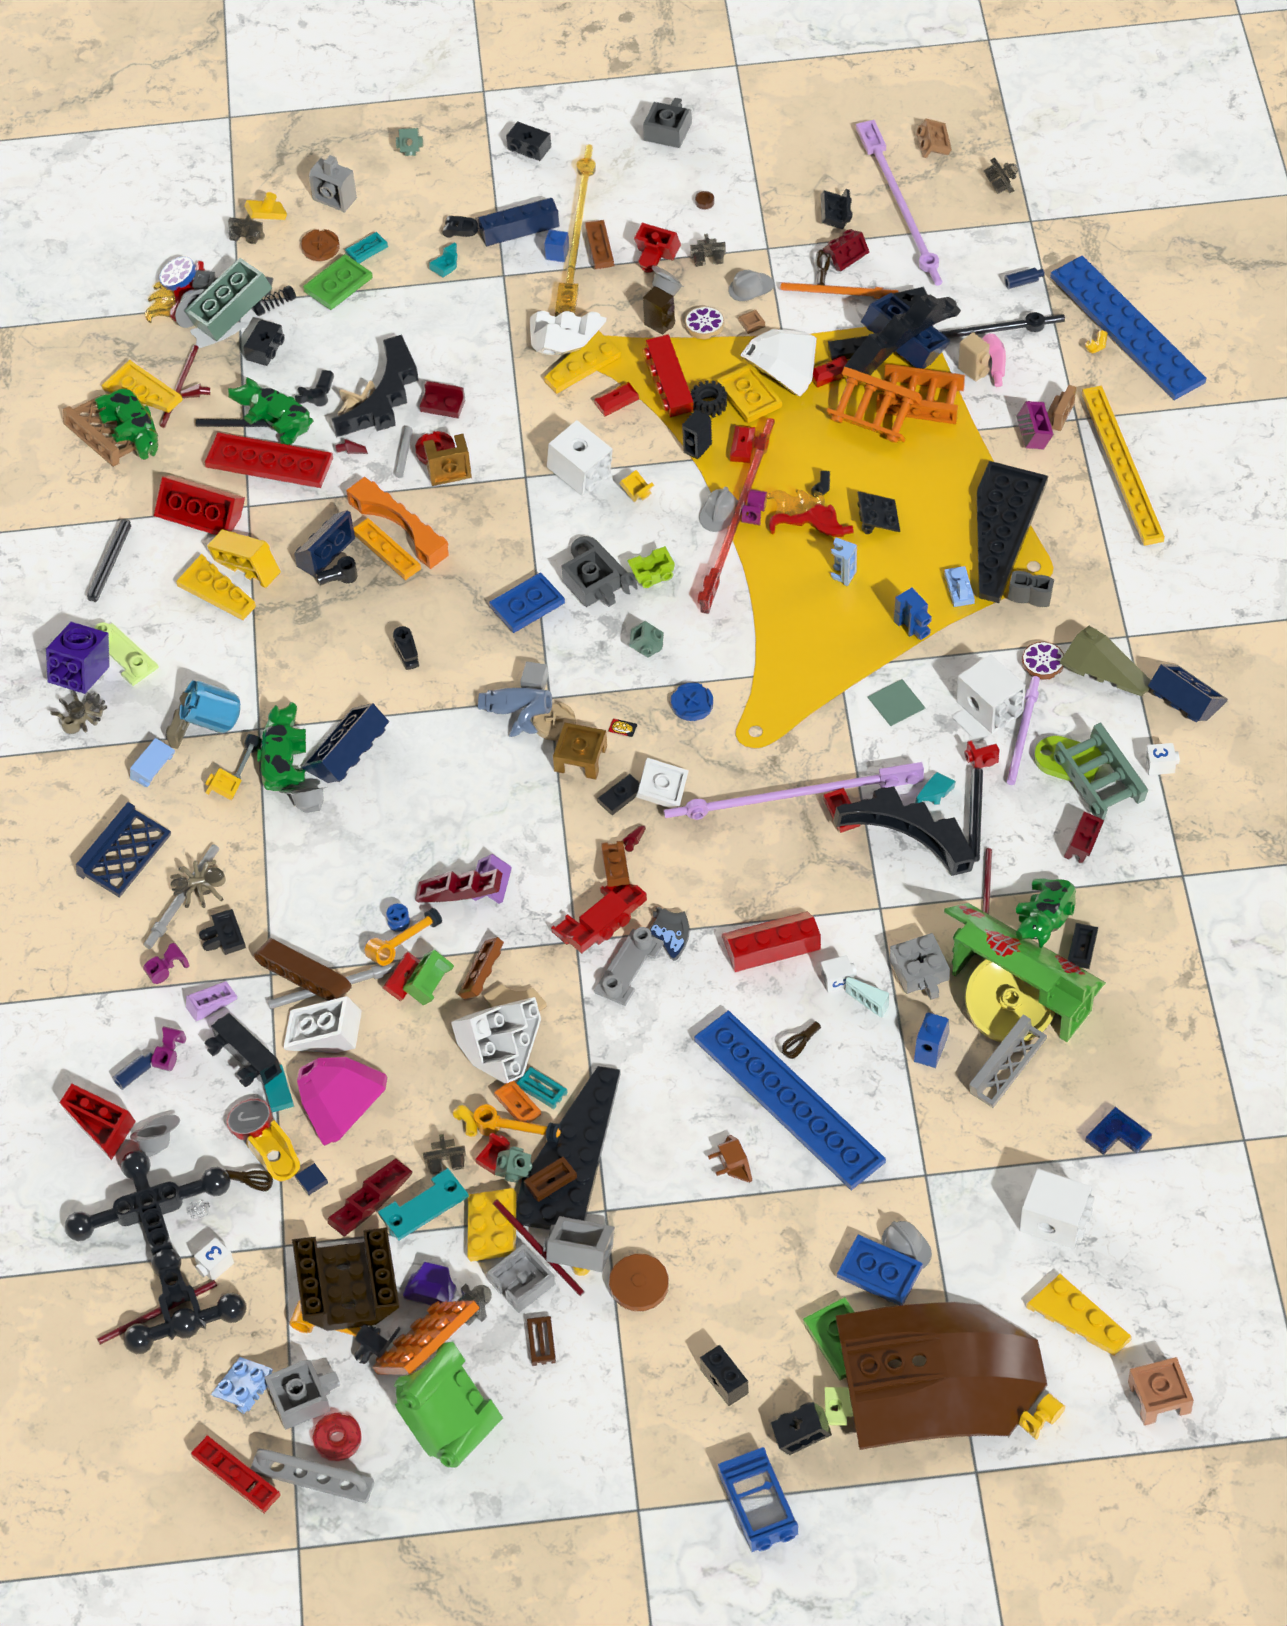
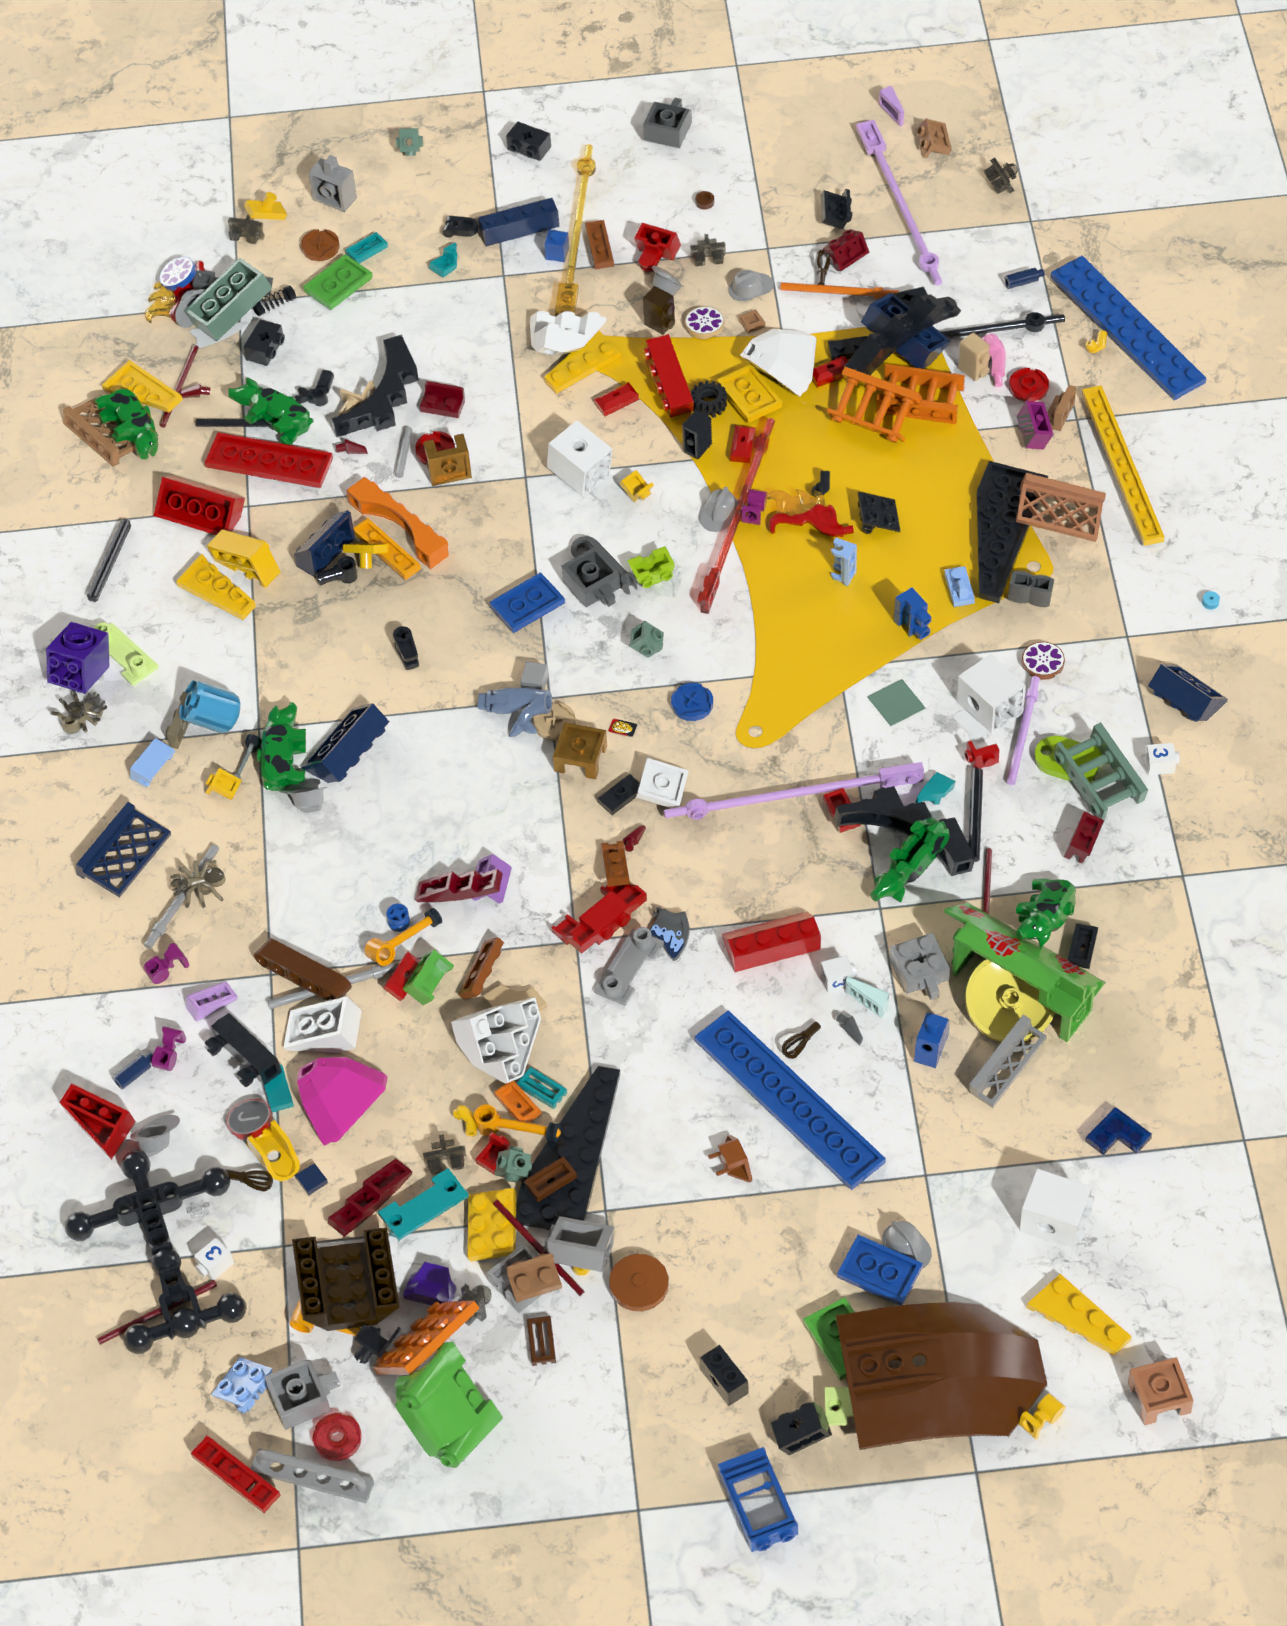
black hinge [199,909,246,955] -> none
olive wedge [1060,625,1151,696] -> none
none -> yellow tile [343,543,388,569]
none -> medium nougat bracket [506,1253,562,1303]
none -> dark grey bar [836,1013,863,1046]
none -> green animal [870,818,949,903]
none -> lavender slope [879,86,904,126]
none -> red tile [1009,368,1049,402]
none -> nougat fence [1016,473,1106,542]
none -> medium azure piece [1202,591,1220,610]

